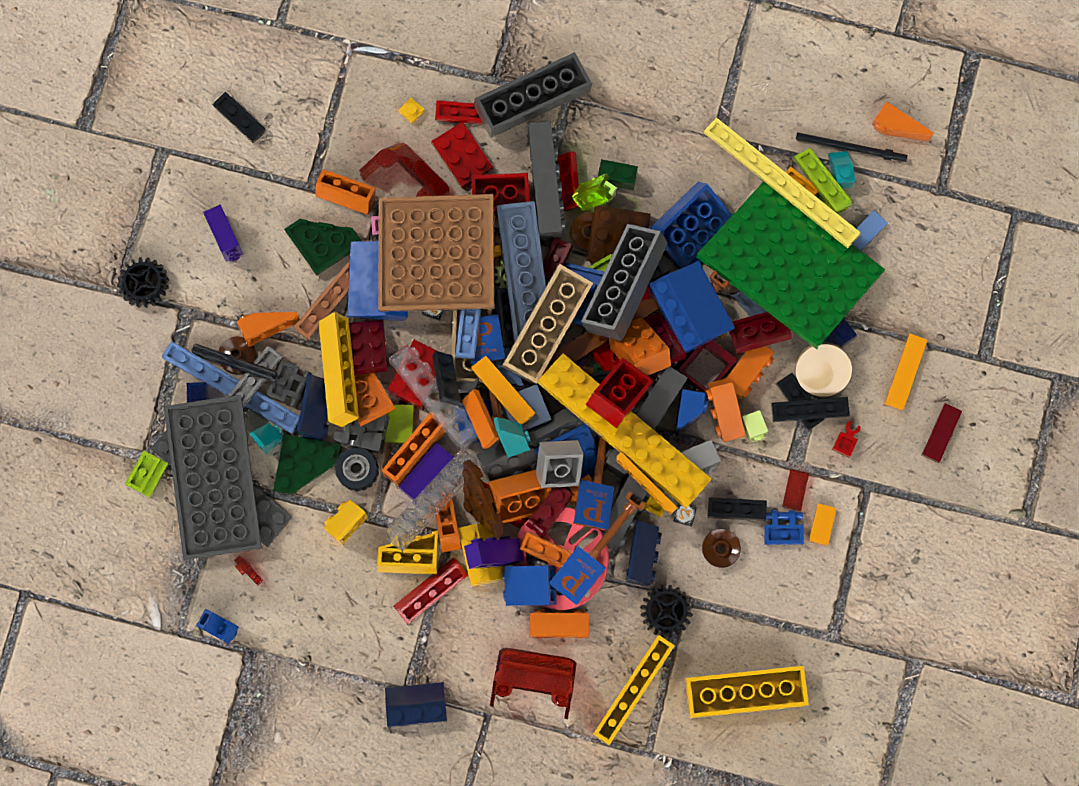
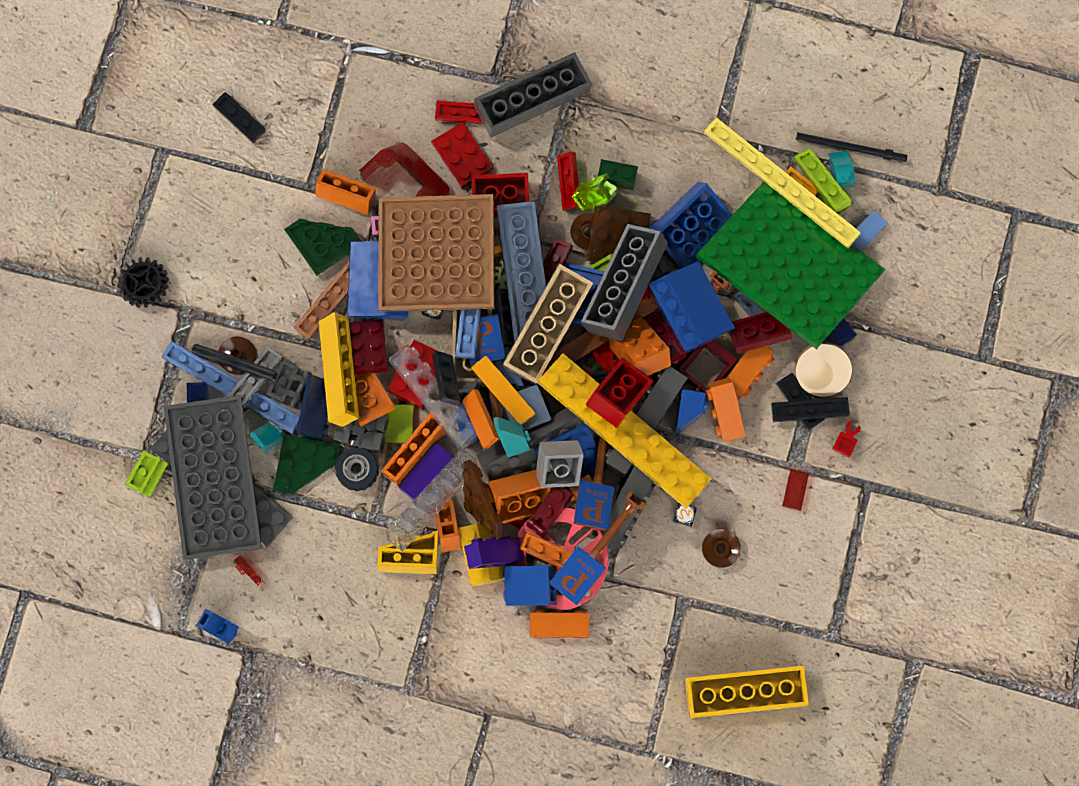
dark purple window [203,204,243,262] -> none
orange slope [237,312,299,347] -> none
yellow slope [324,500,368,546] -> none
dark blue slope [385,682,447,728] -> none
red slope [393,558,468,625] -> none
yellow plate [398,97,425,125] -> none
clear red windscreen [490,648,577,719] -> none
dark grey brick [528,121,565,243] -> none
yellow brick [592,635,675,746] -> none
light orange tile [616,452,677,514] -> none
dark blue slope [626,521,662,587] -> none
black gear [640,585,693,638] -> none
yellow plate [644,496,665,518] -> none
light grey brick [681,440,721,475] -> none
black plate [708,497,767,521] -> none
yellowish green brick [741,410,768,442] -> none
blue plate [764,510,804,545] -> none
light orange tile [809,503,837,546] -> none
orange slope [872,102,934,141] -> none
light orange tile [884,334,927,411] -> none
dark red tile [921,403,962,463] -> none

